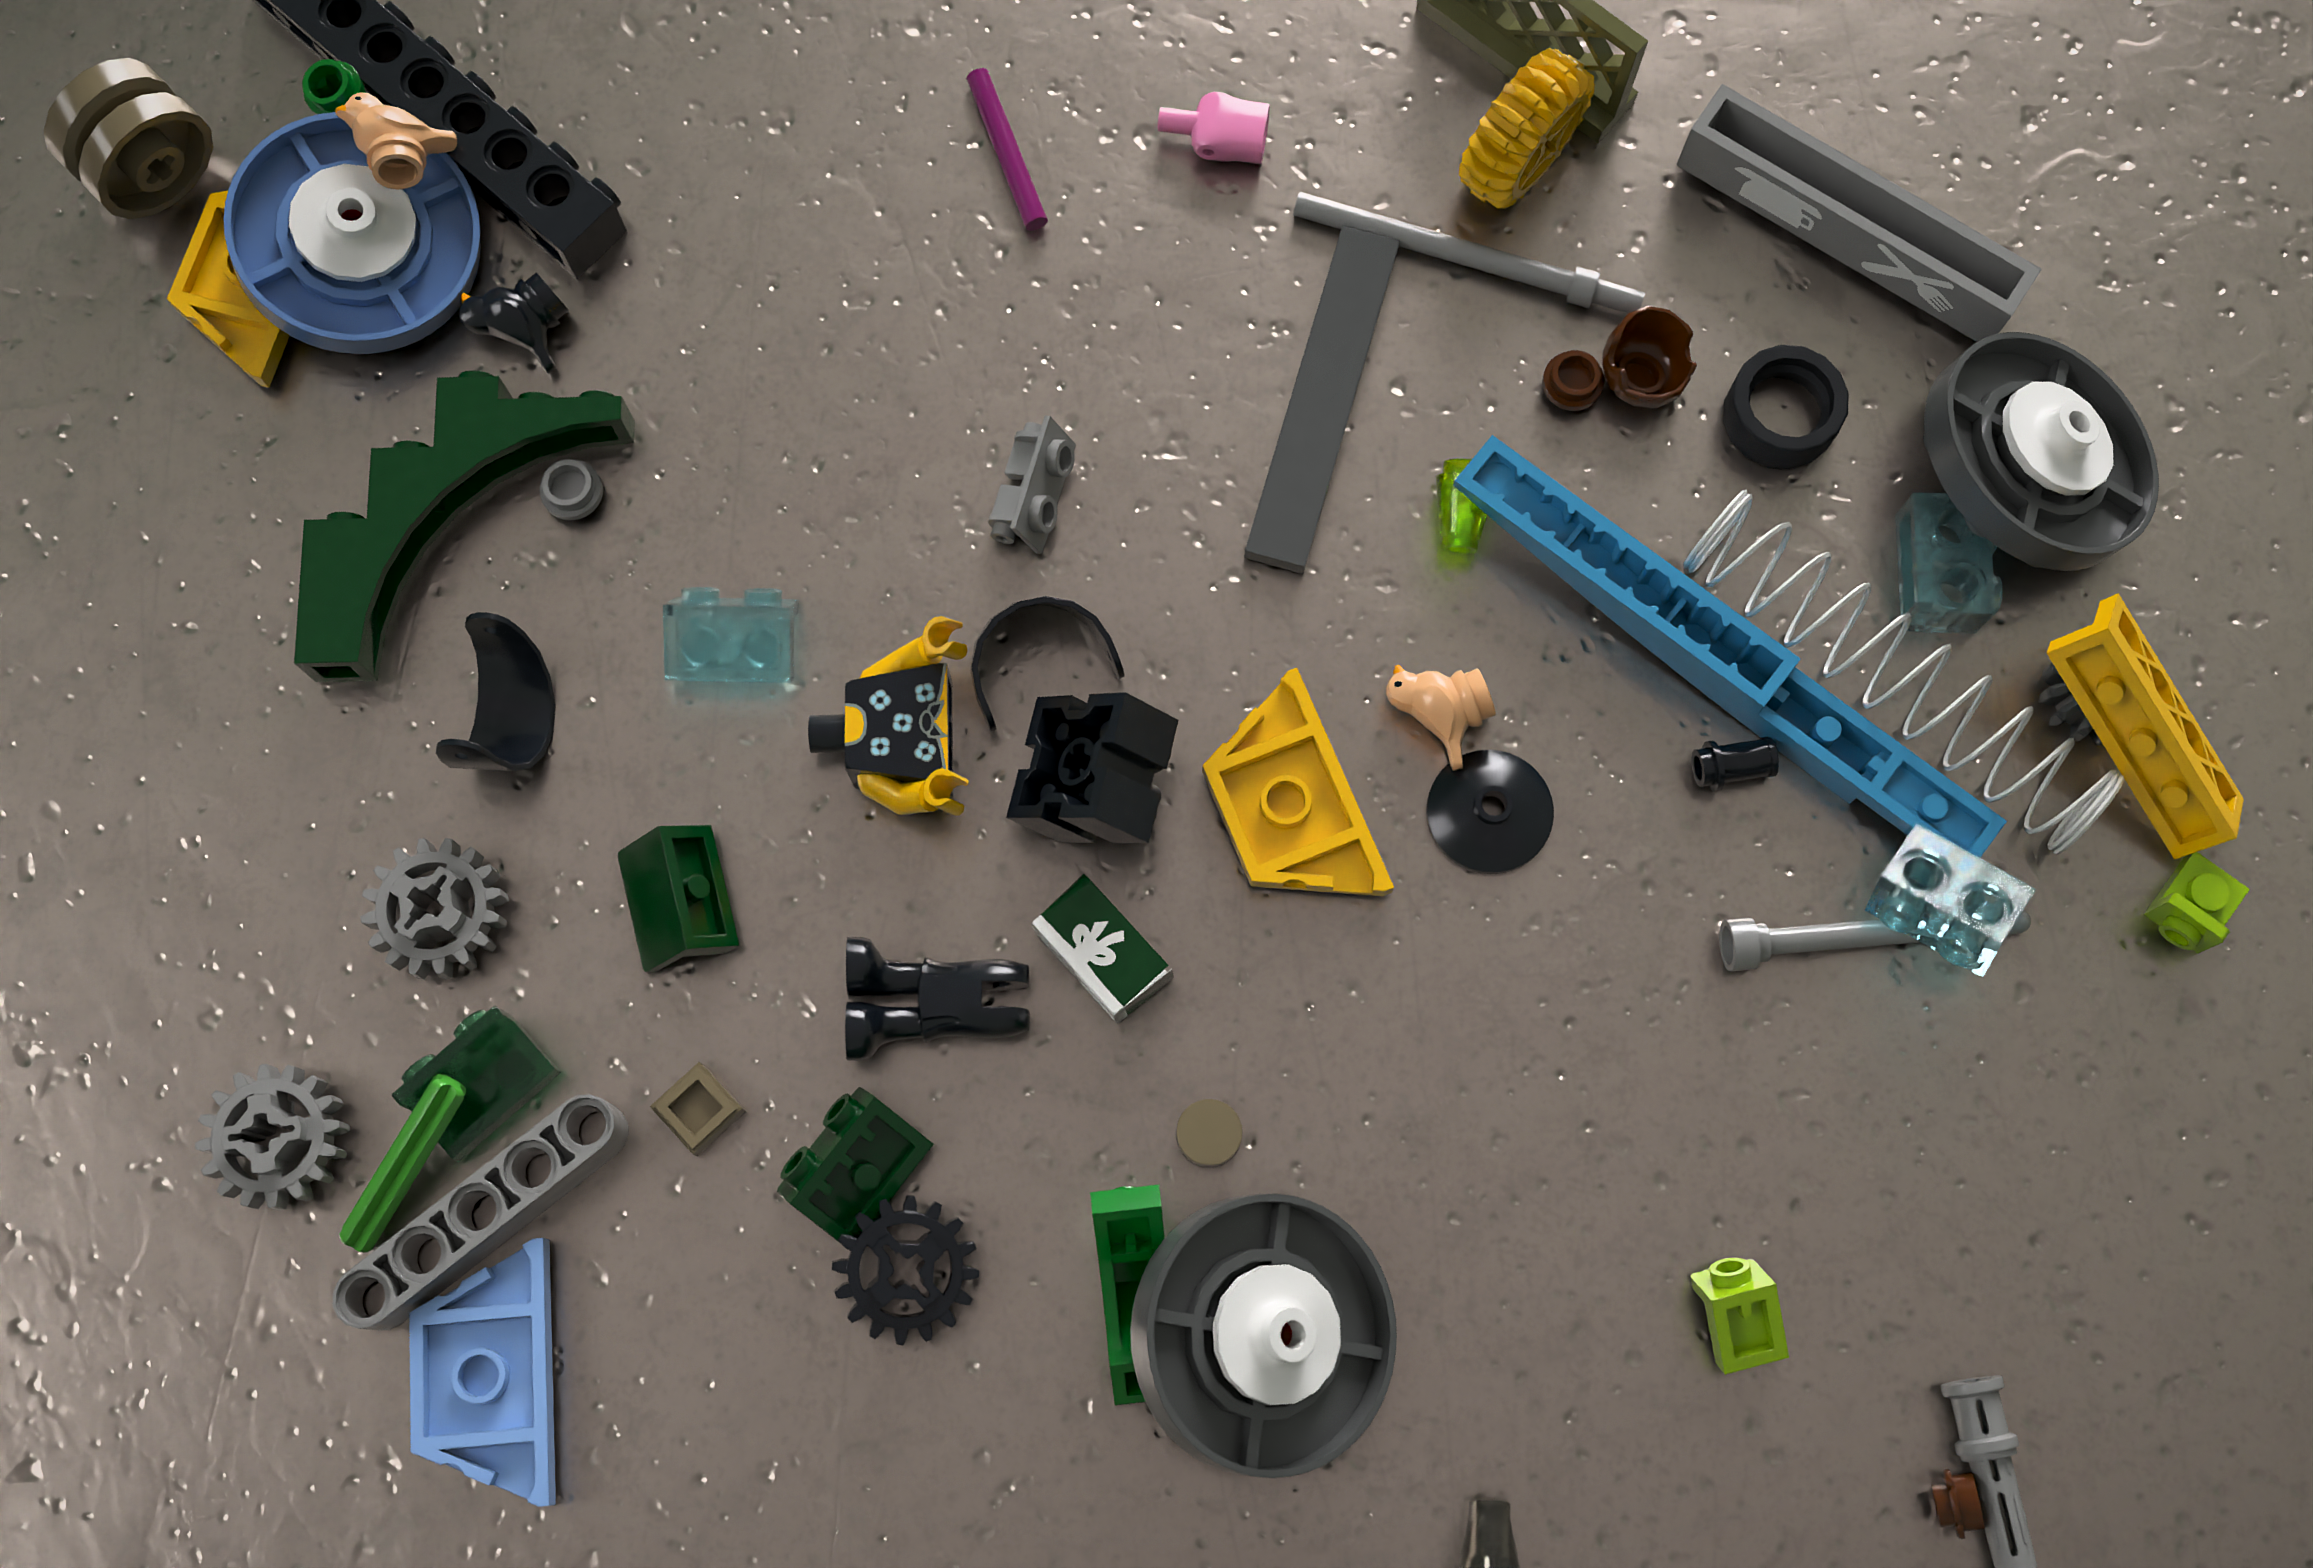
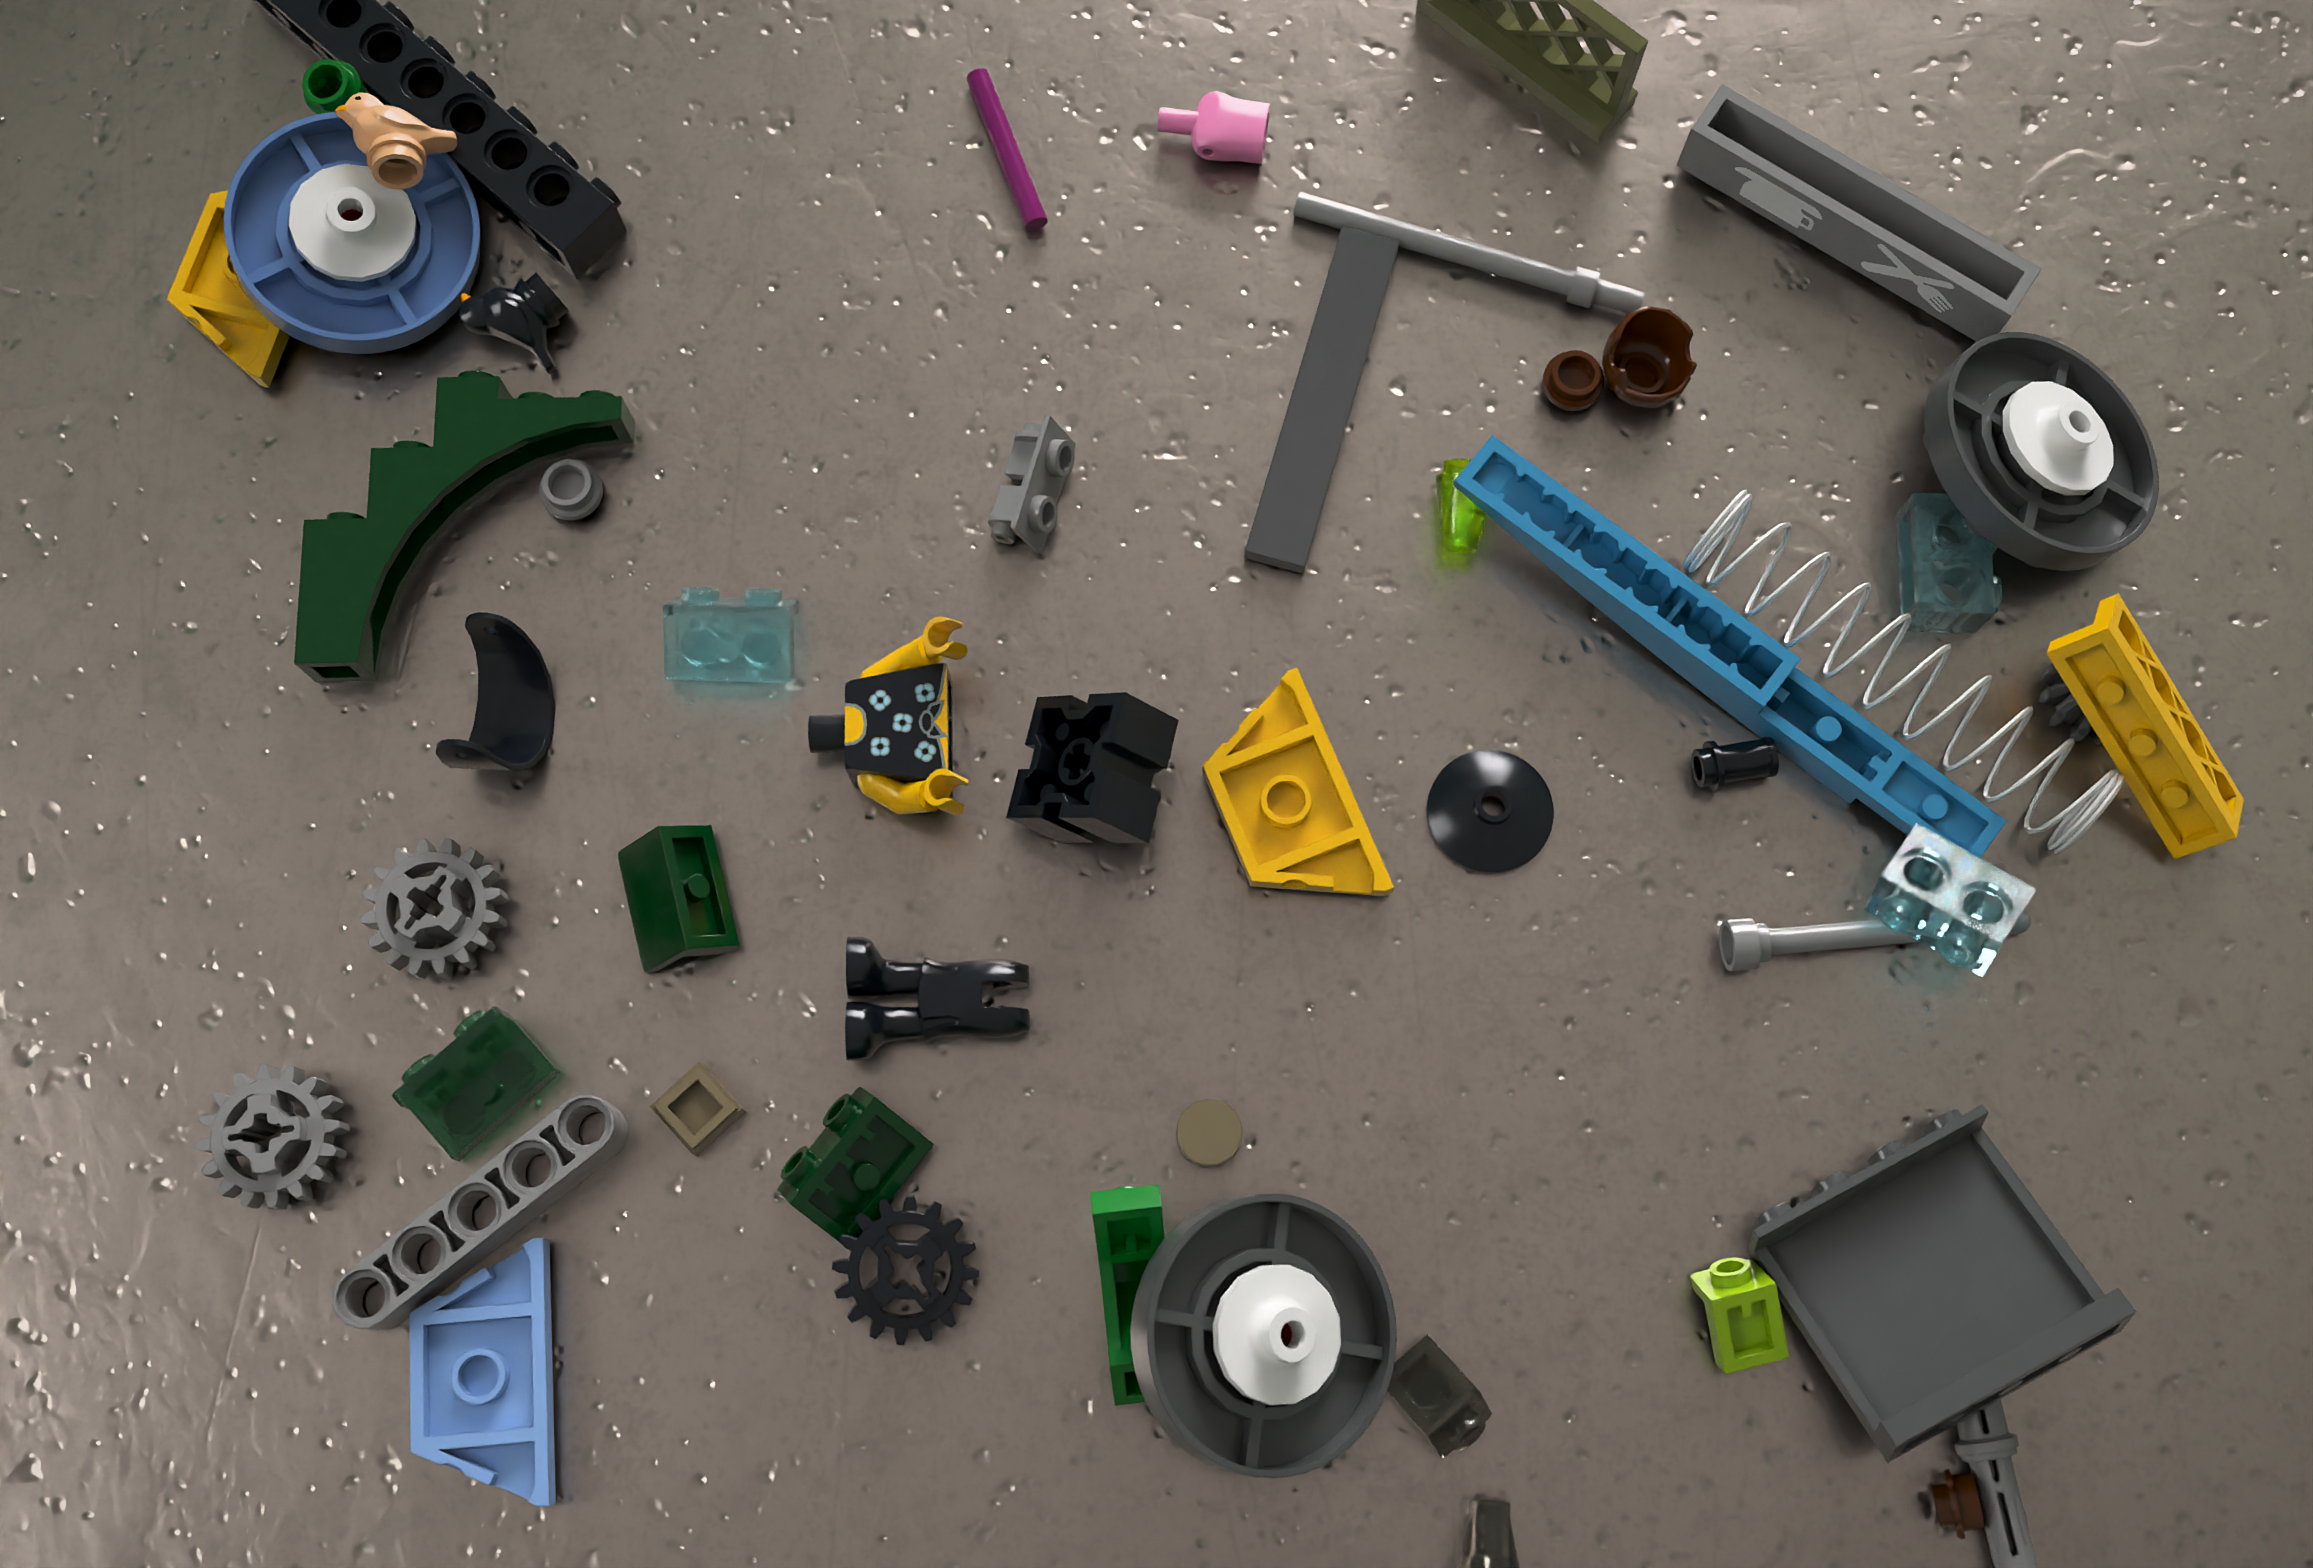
dark tan wheel [43,58,213,220] -> none
bright green axle [339,1074,466,1253] -> none
black piece [970,596,1125,731] -> none
dark green piece [1031,874,1174,1023] -> none
light nougat animal [1386,665,1496,771] -> none
yellow gear [1459,48,1595,209] -> none
black tyre [1723,344,1849,469] -> none
lime bracket [2144,852,2250,953] -> none
none -> clear smoke bracket [1387,1334,1492,1458]
none -> dark grey panel [1747,1104,2136,1463]

